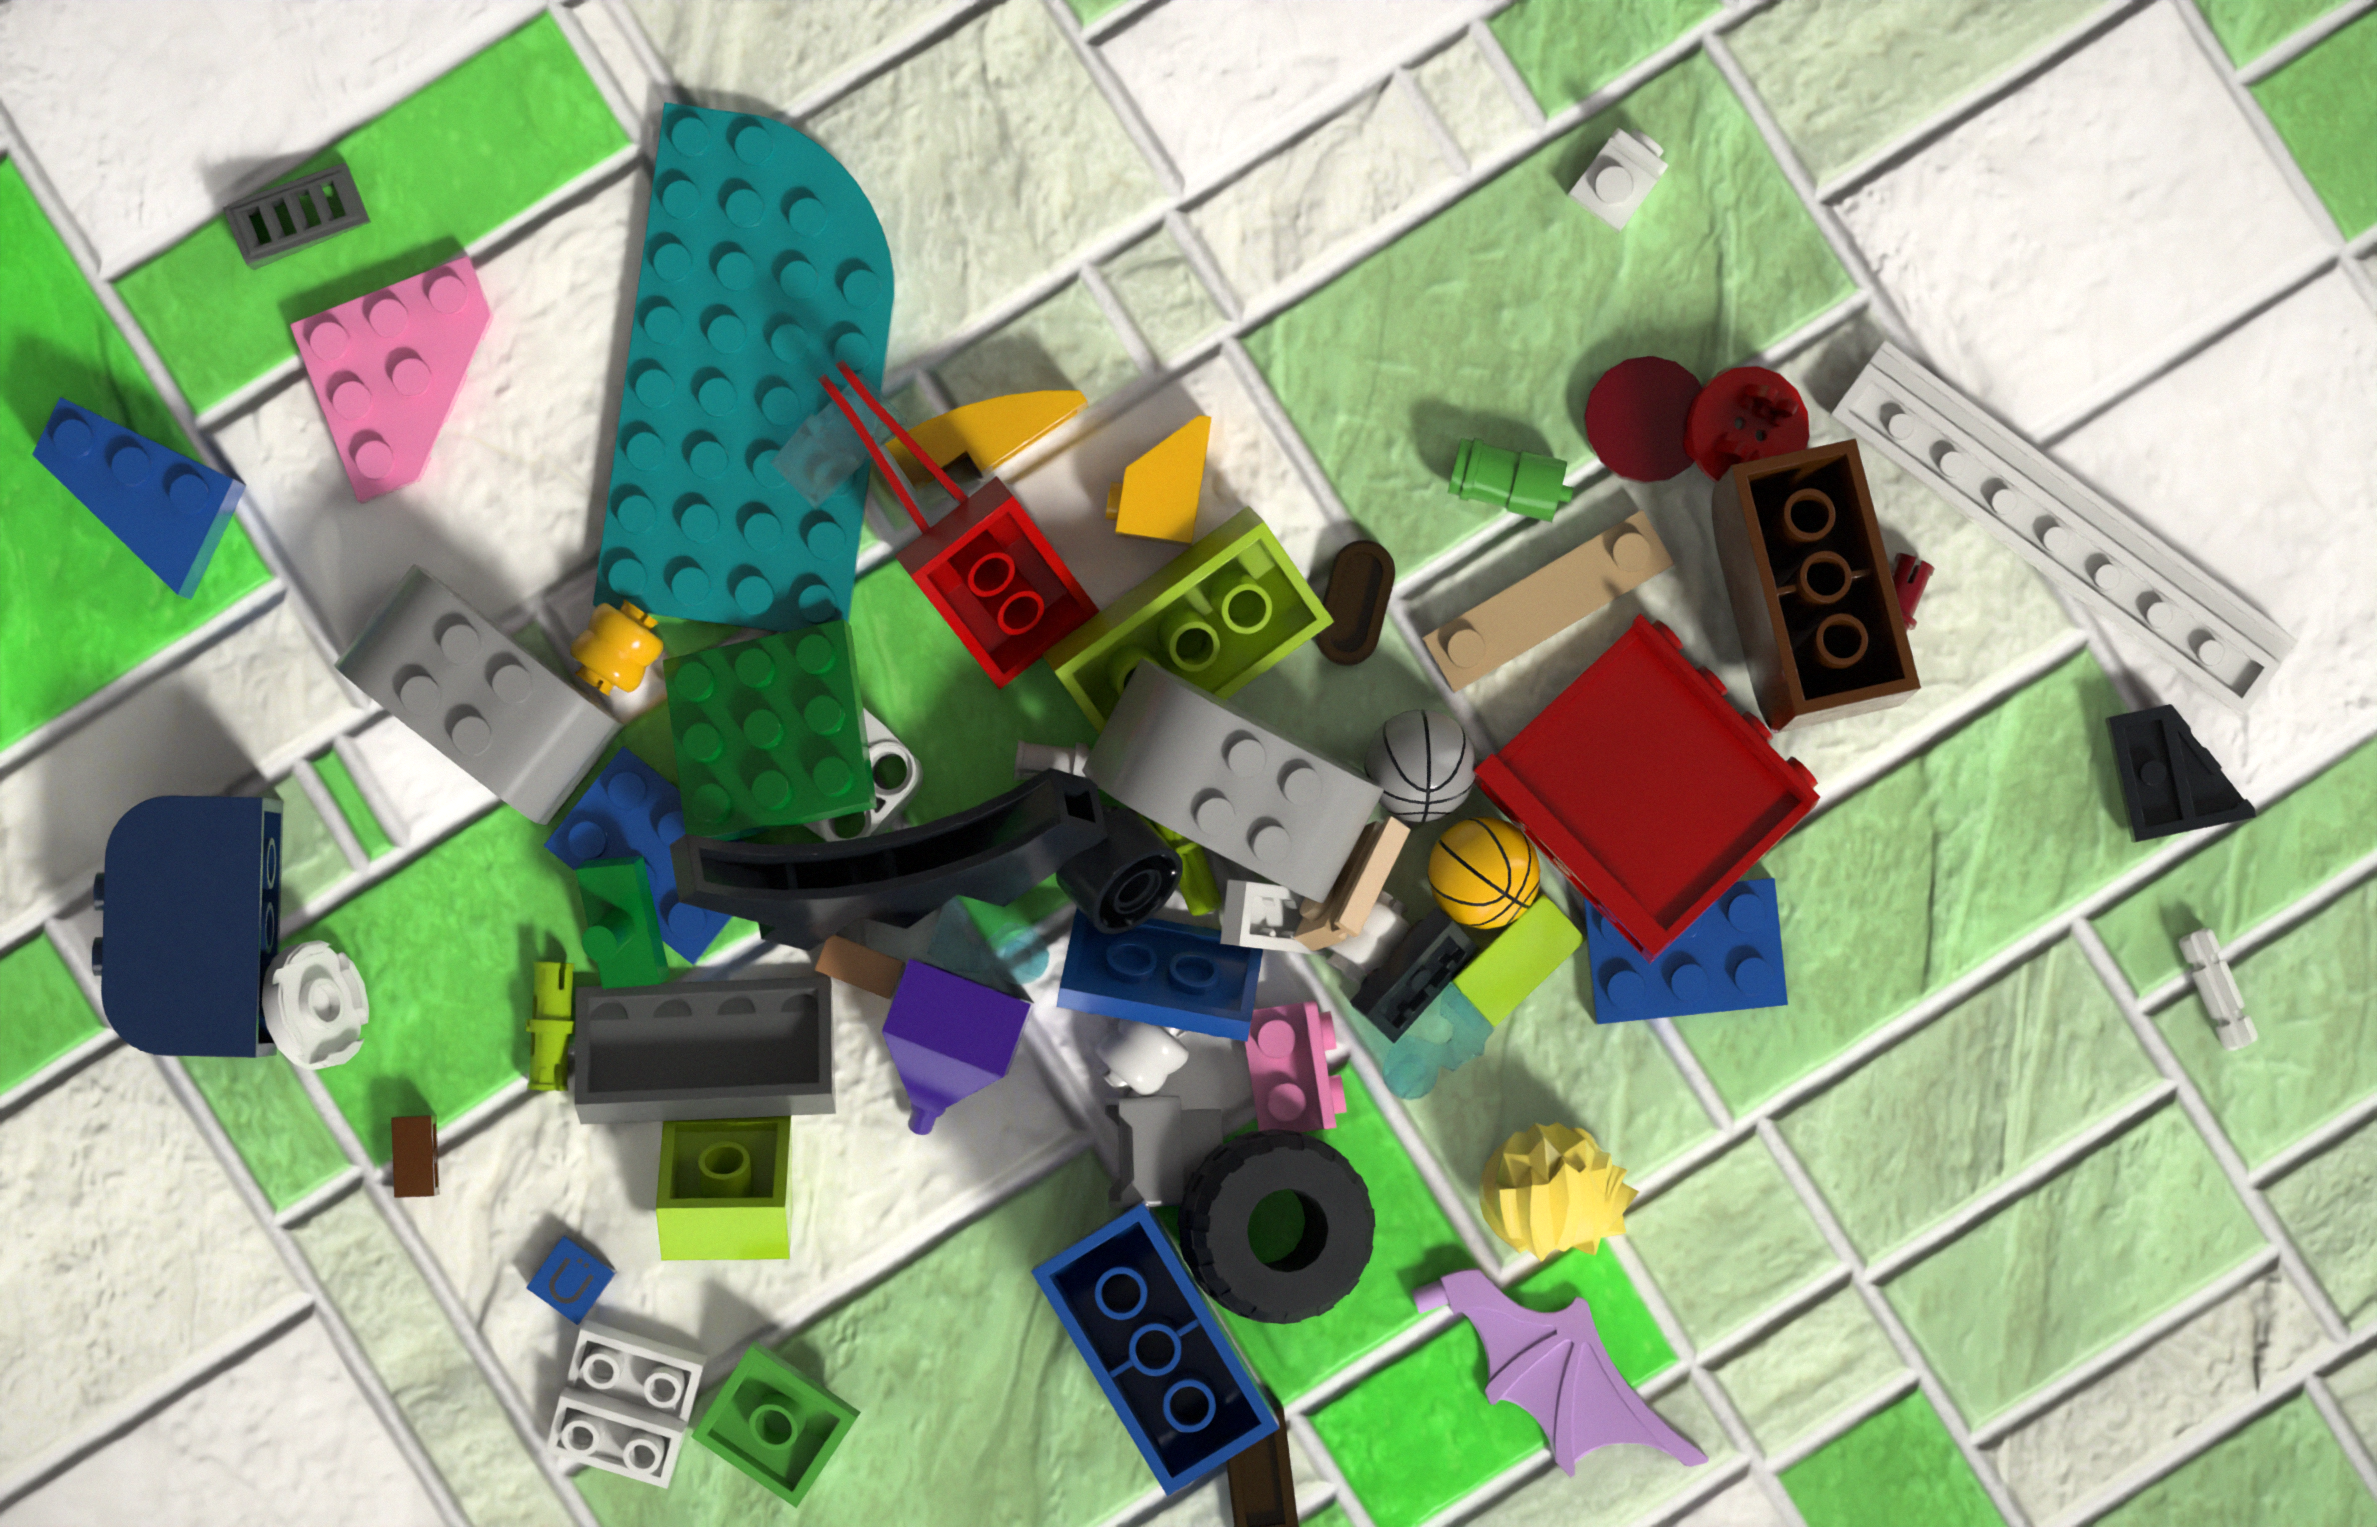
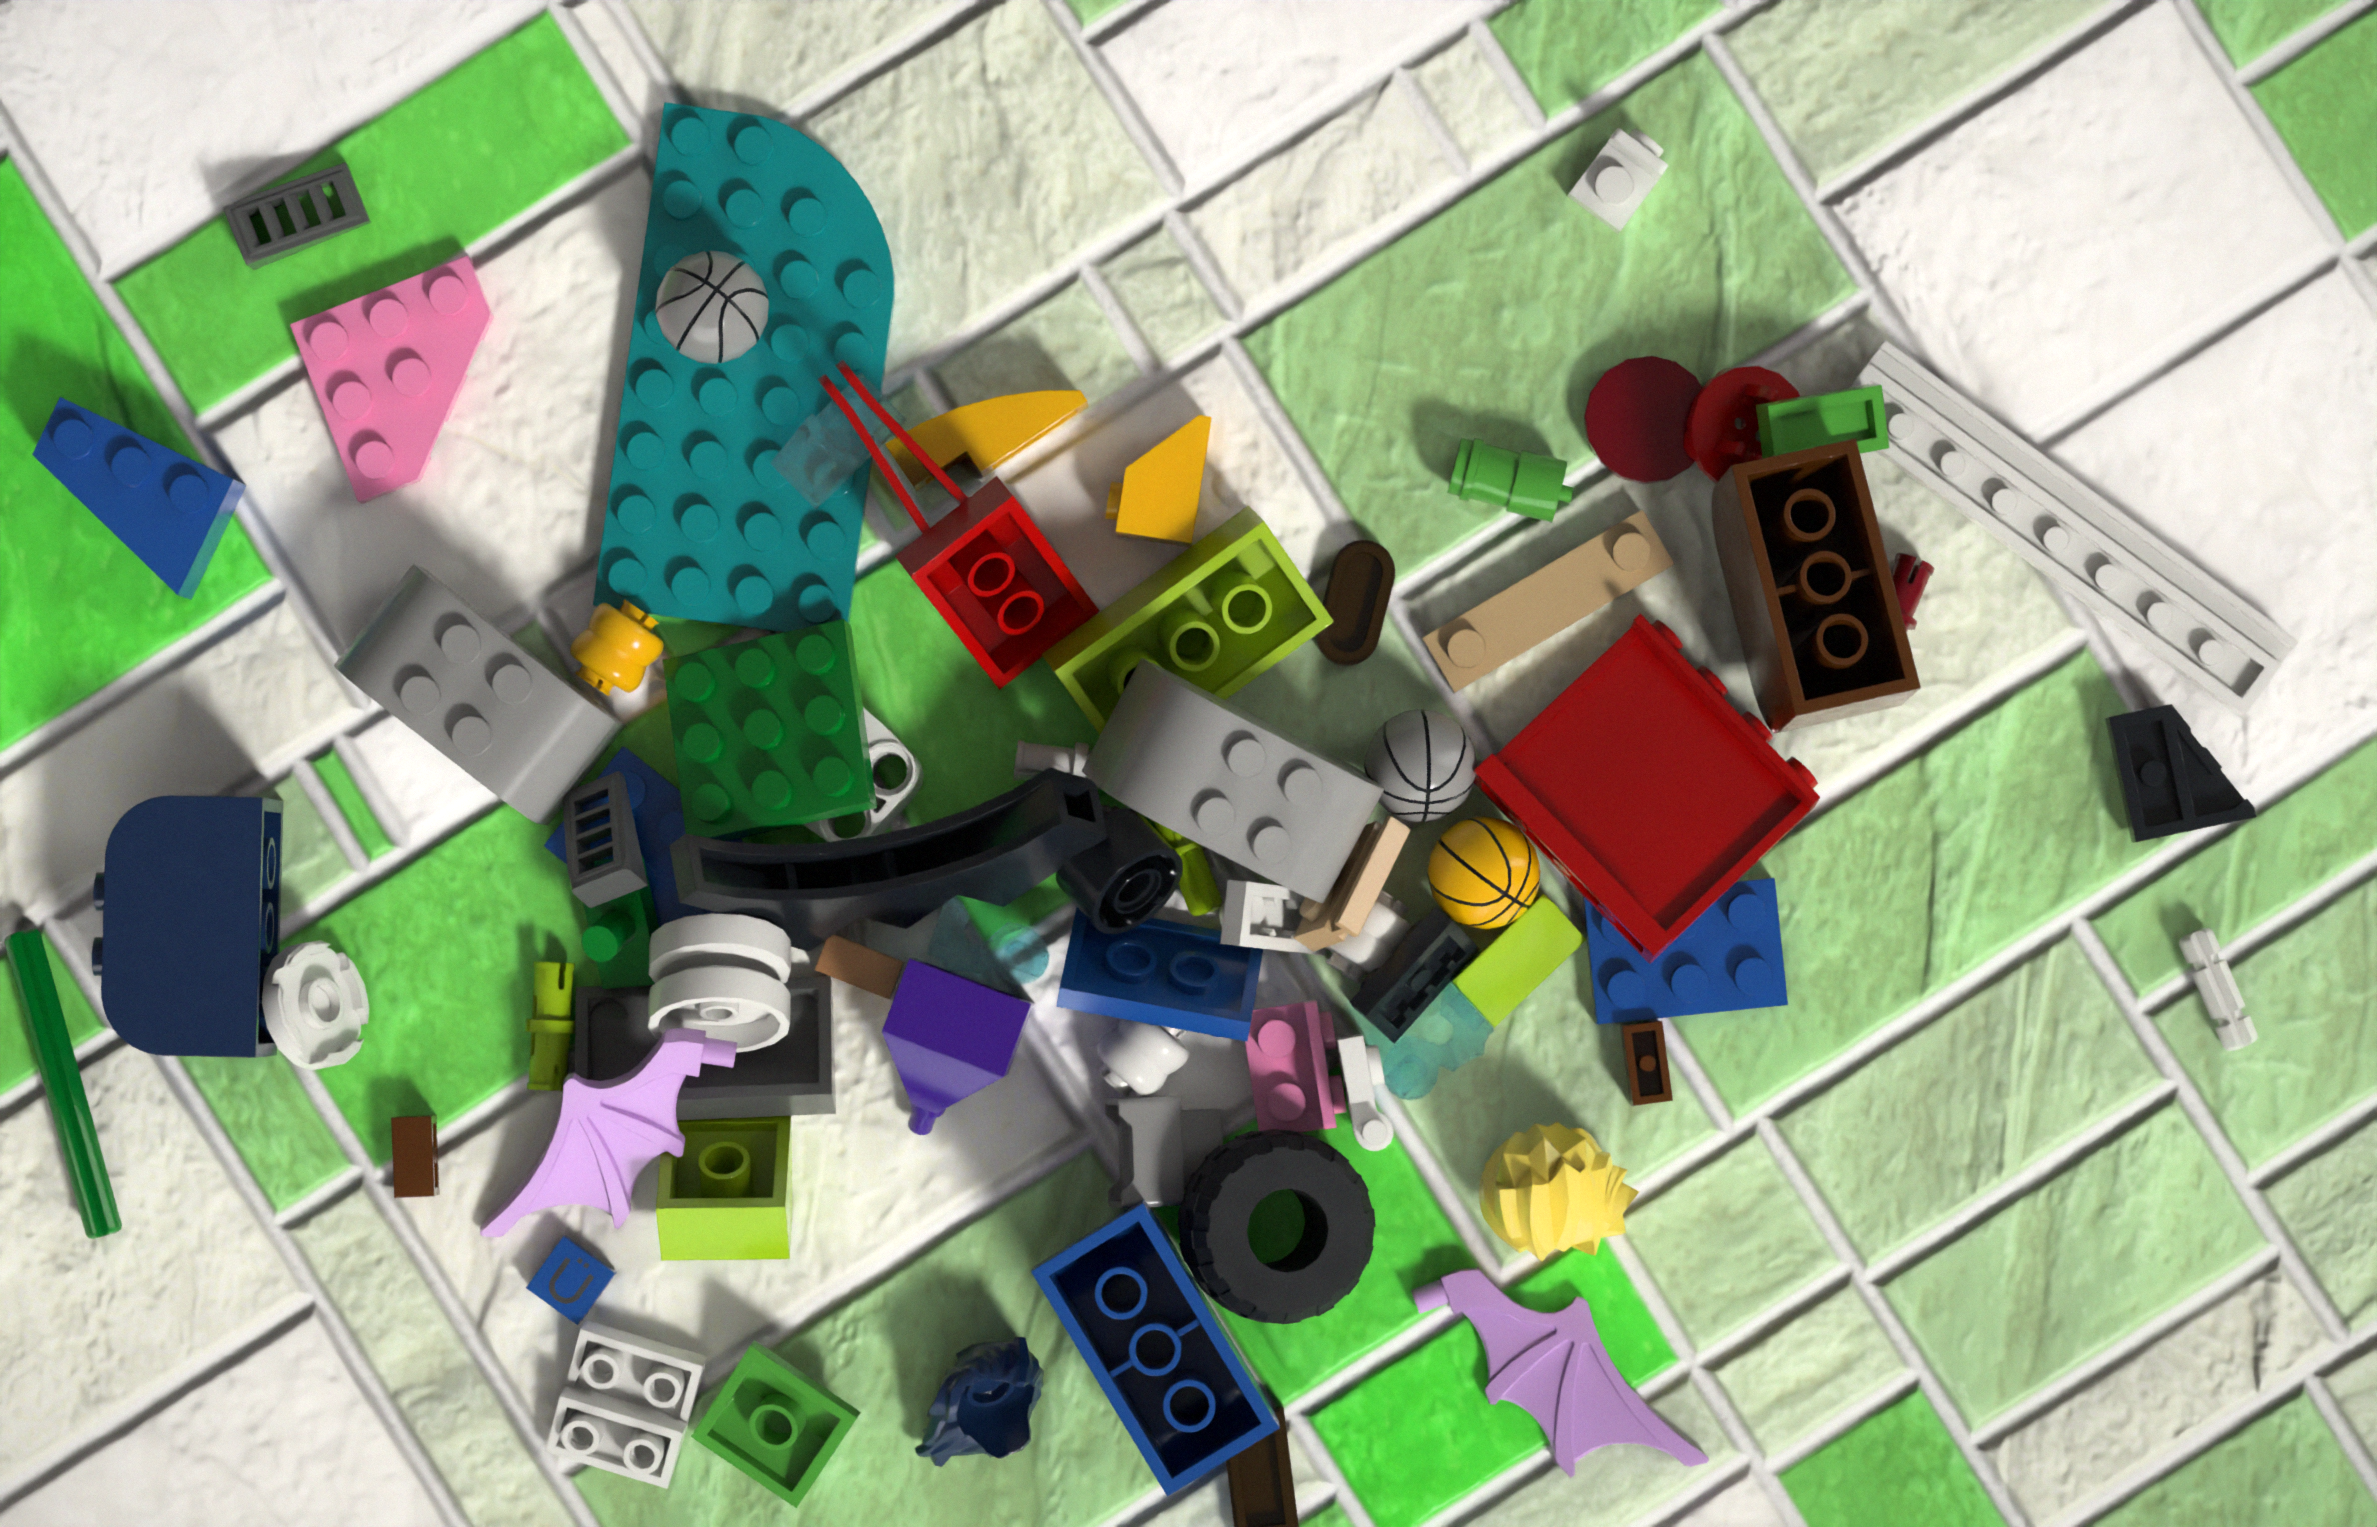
none -> green axle [4,929,122,1239]
none -> lavender animal [480,1028,737,1237]
none -> dark grey slope [562,771,648,908]
none -> white wheel [648,913,791,1053]
none -> light grey piece [655,250,769,364]
none -> dark blue hair [915,1337,1044,1467]
none -> white plate [1335,1034,1394,1151]
none -> reddish brown piece [1620,1021,1673,1106]
none -> bright green tile [1756,384,1889,458]

